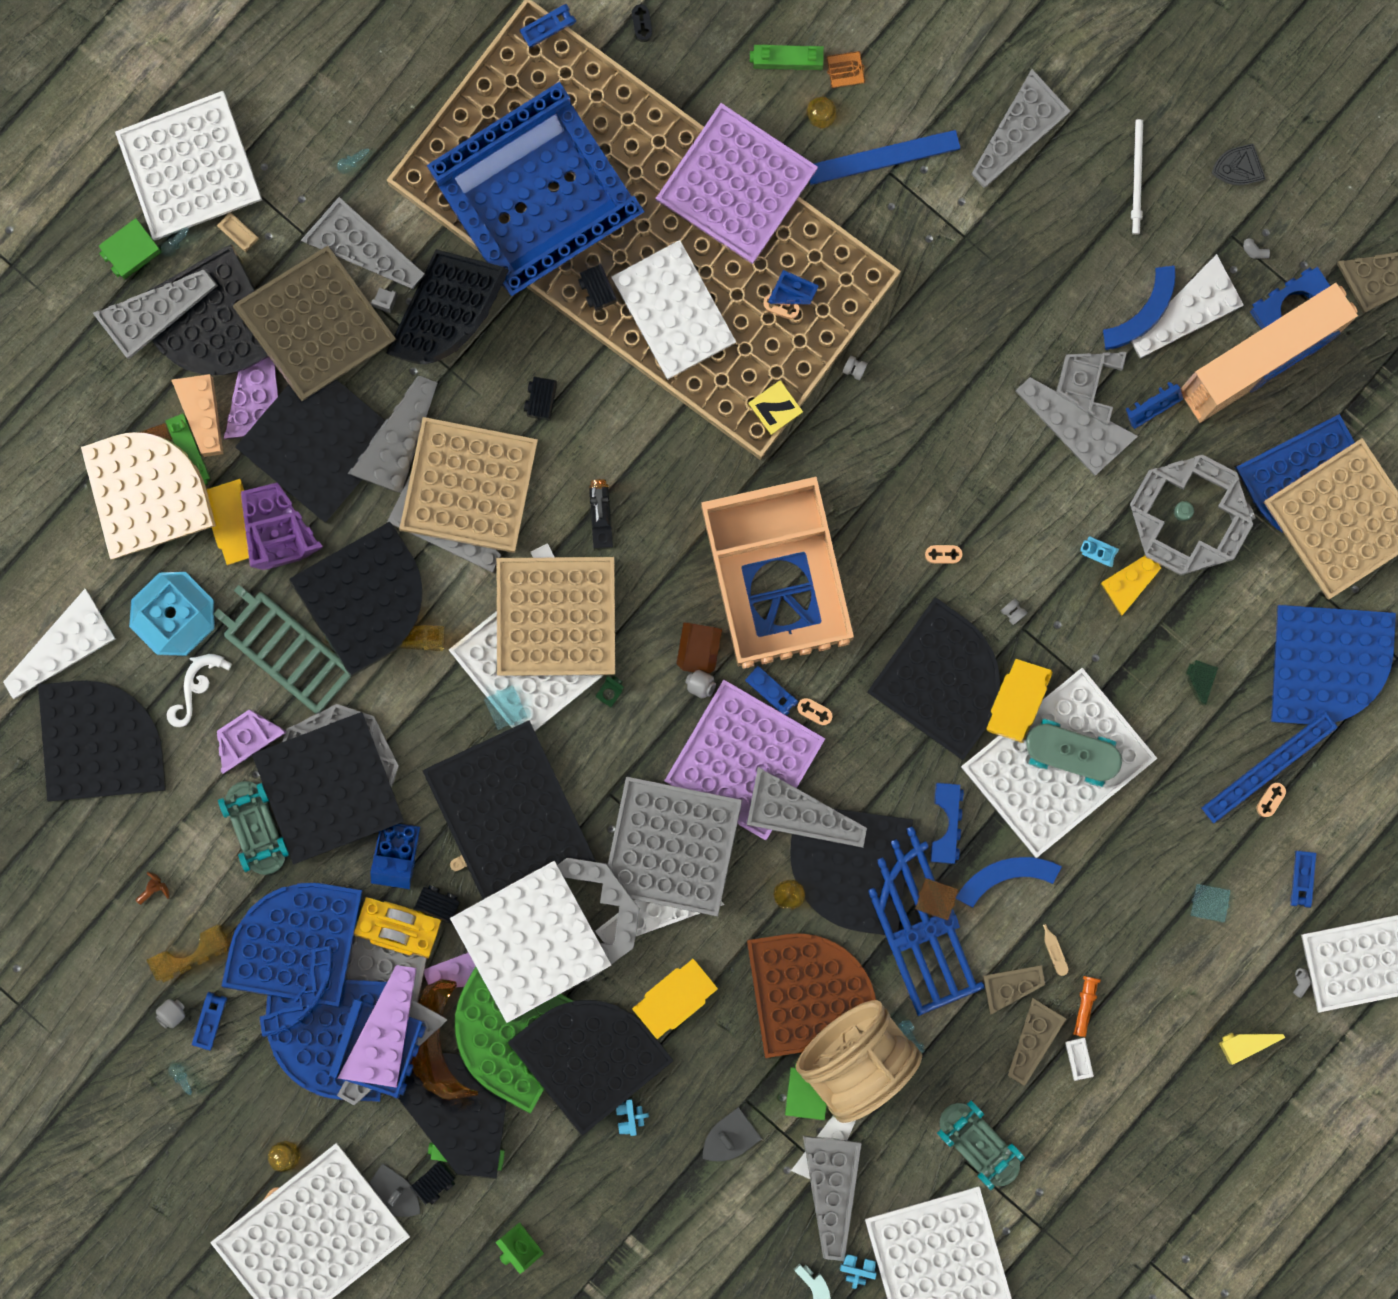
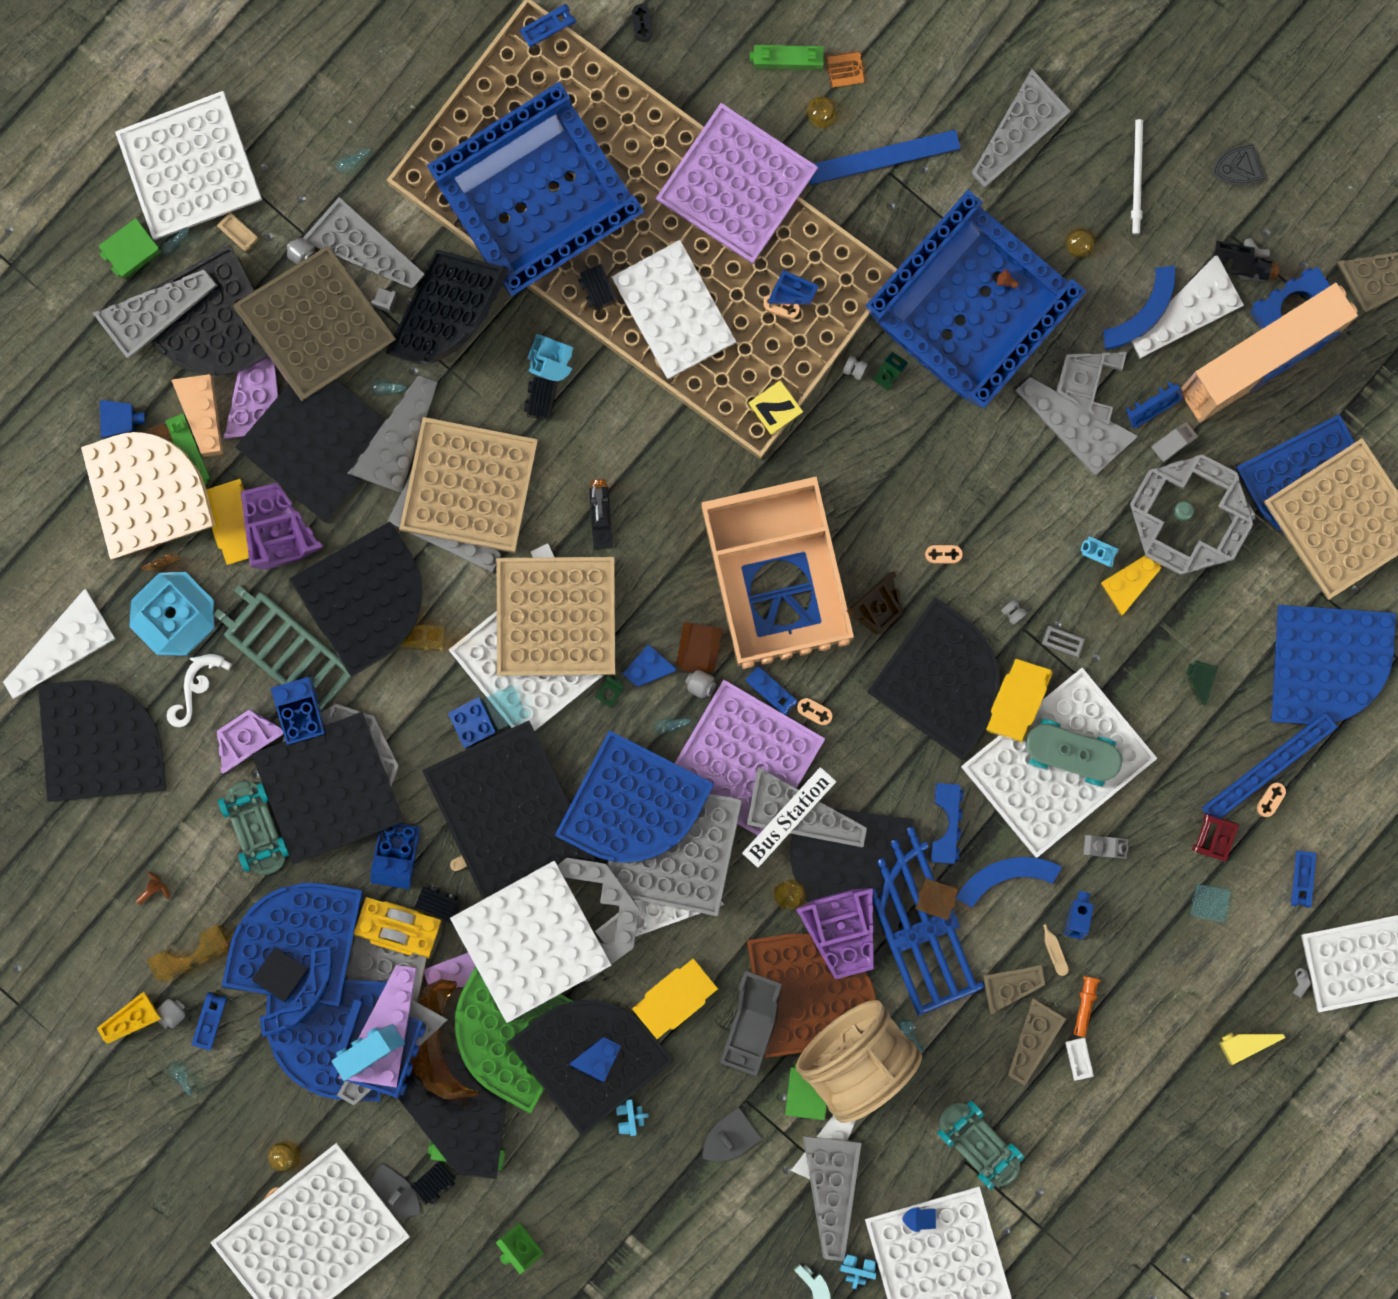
none -> yellow wing [97,992,161,1044]
none -> blue torso [100,400,146,439]
none -> clear orange piece [141,554,180,572]
none -> black tile [252,947,308,1003]
none -> blue slope [271,677,325,745]
none -> light grey head [287,238,315,264]
none -> medium azure wedge [332,1024,405,1081]
none -> clear light blue bar [371,380,406,395]
none -> blue hinge [448,697,496,748]
none -> medium azure brick [528,334,574,381]
none -> blue plate [555,730,715,863]
none -> blue wing [569,1037,621,1082]
none -> blue wing [623,645,677,687]
none -> clear light blue bar [654,718,690,735]
none -> dark grey windscreen [720,970,783,1076]
none -> white sticker [742,767,836,867]
none -> medium lavender wedge [796,888,873,979]
none -> dark brown wing [846,571,903,634]
none -> blue slope [865,190,1087,408]
none -> dark green bracket [873,352,908,390]
none -> blue tile [902,1207,936,1232]
none -> dark orange rock [996,269,1019,289]
none -> light grey tile [1041,626,1085,658]
none -> blue torso [1063,891,1094,940]
none -> clear yellow hair [1066,227,1095,257]
none -> light grey slope [1084,835,1128,859]
none -> light grey slope [1152,422,1198,462]
none -> dark red plate [1192,813,1239,861]
none -> black plate [1214,240,1280,281]

